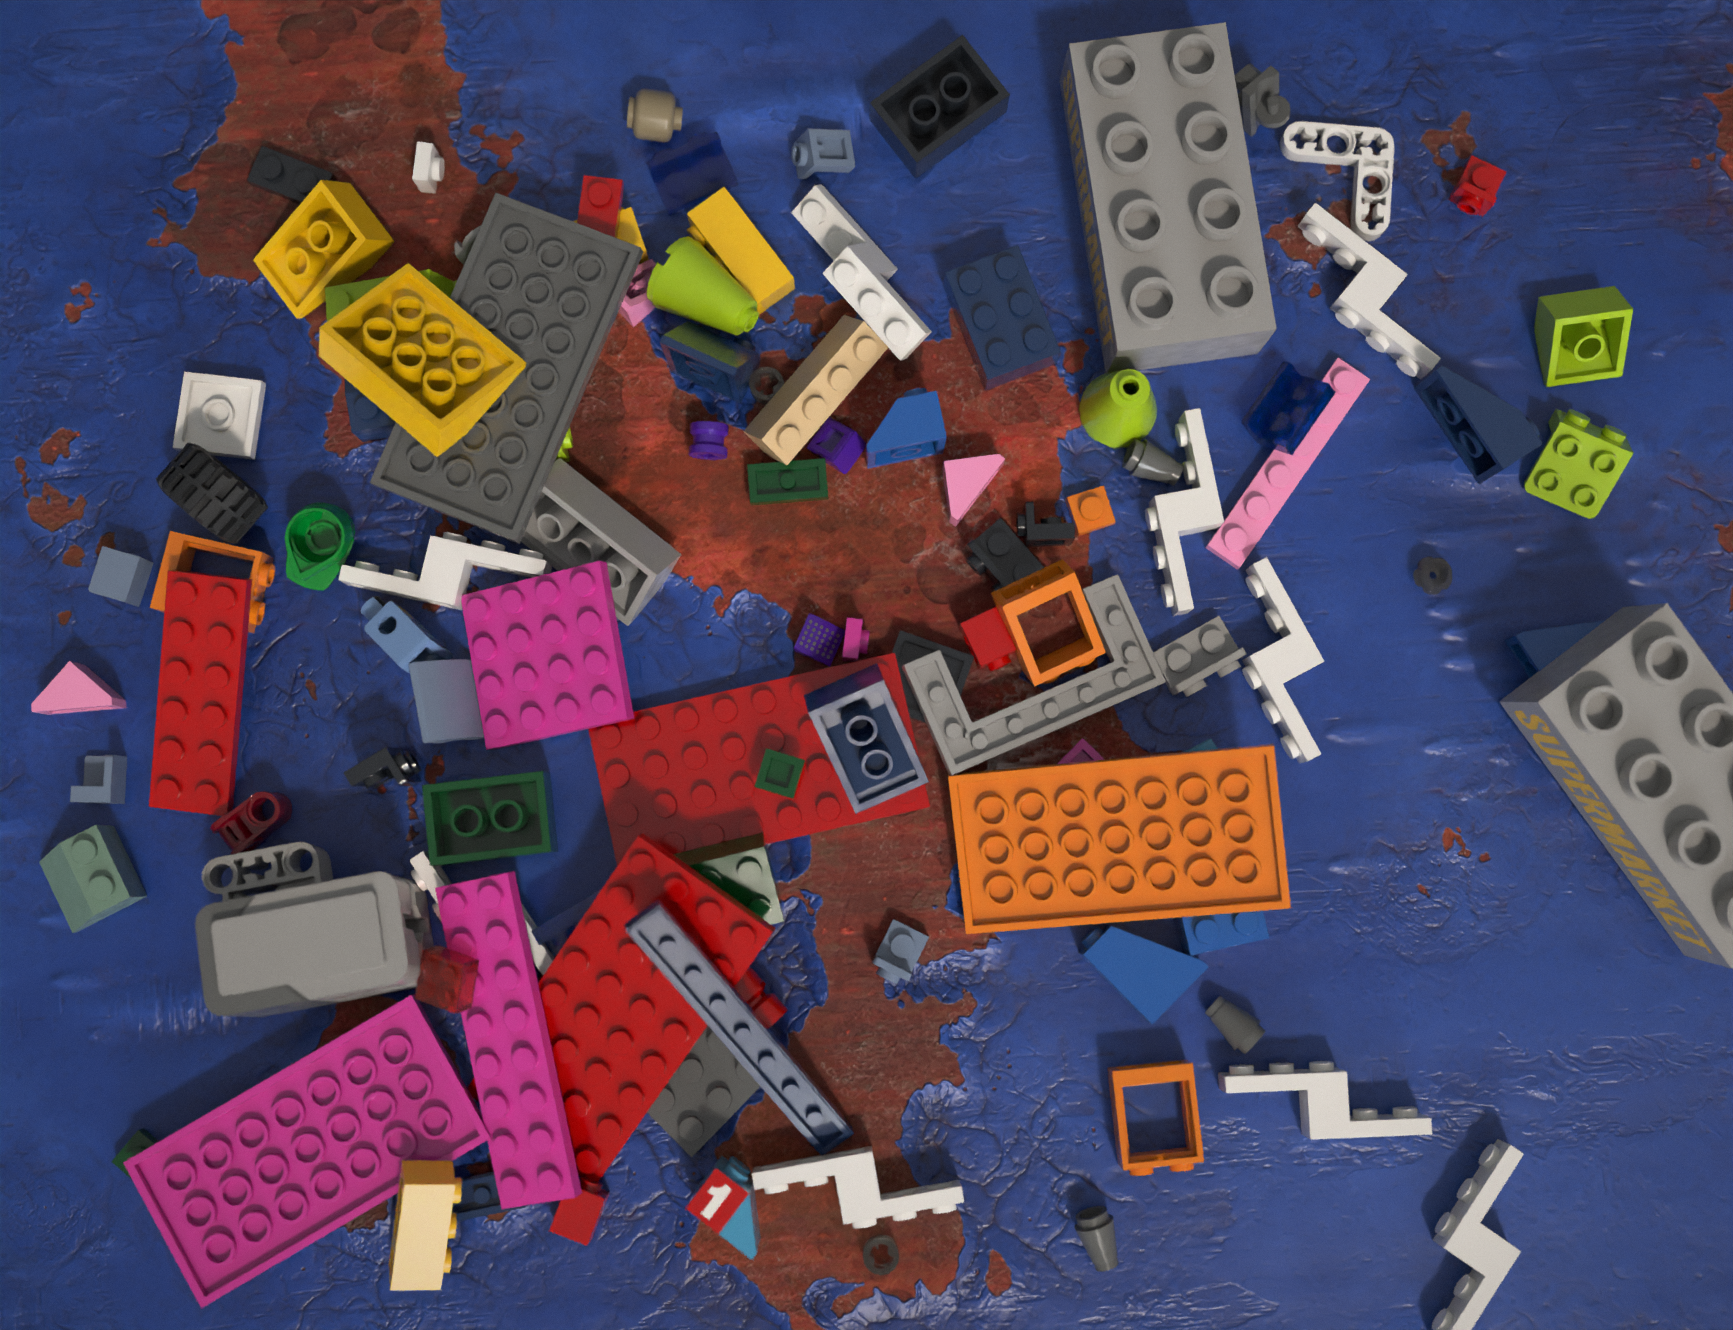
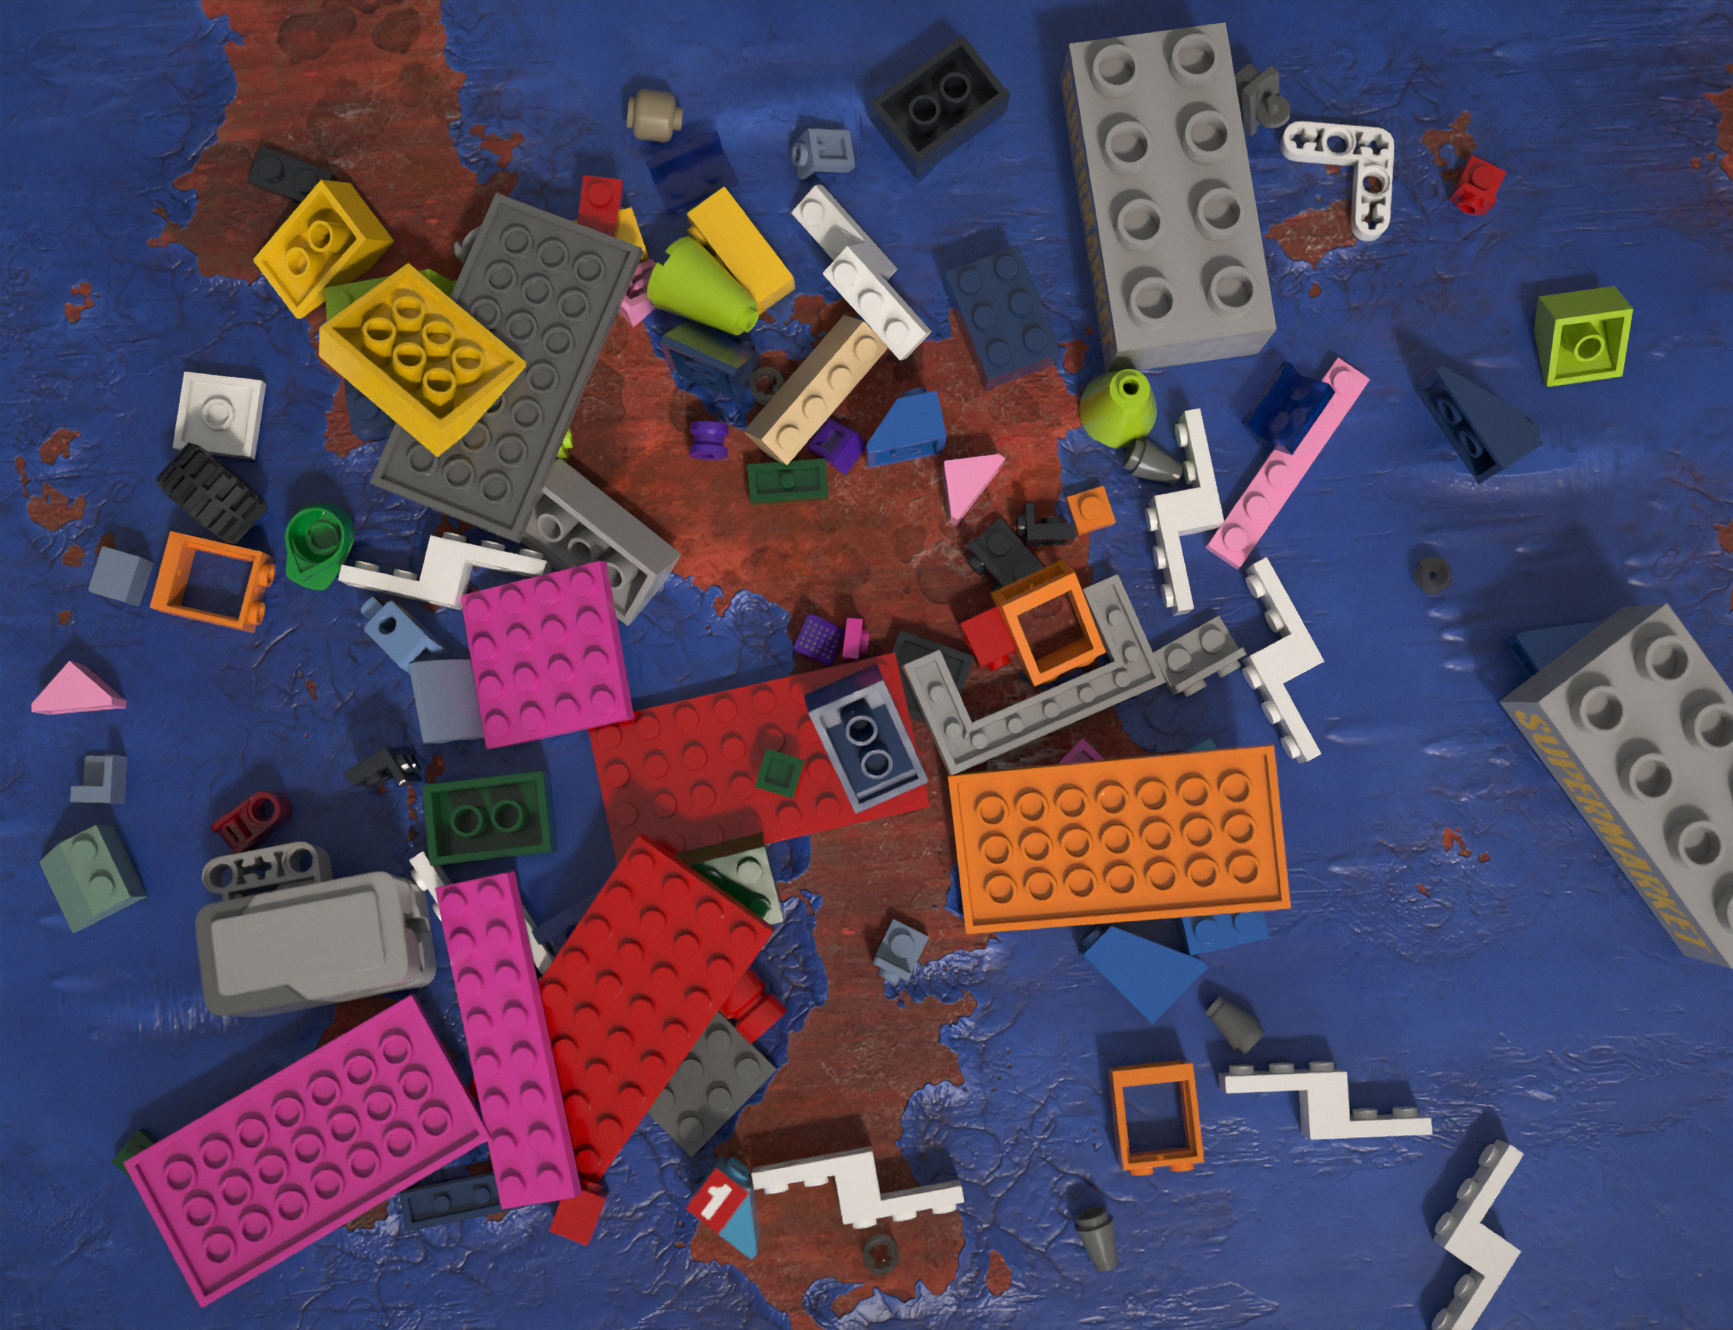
red plate [149,570,252,816] -> none
brick [388,1160,462,1290] -> none
white plate [412,142,445,194] -> none
clear red piece [415,945,479,1014] -> none
tile [625,899,854,1157] -> none
white bracket [1297,203,1441,379] -> none
lime bracket [1524,409,1634,519] -> none

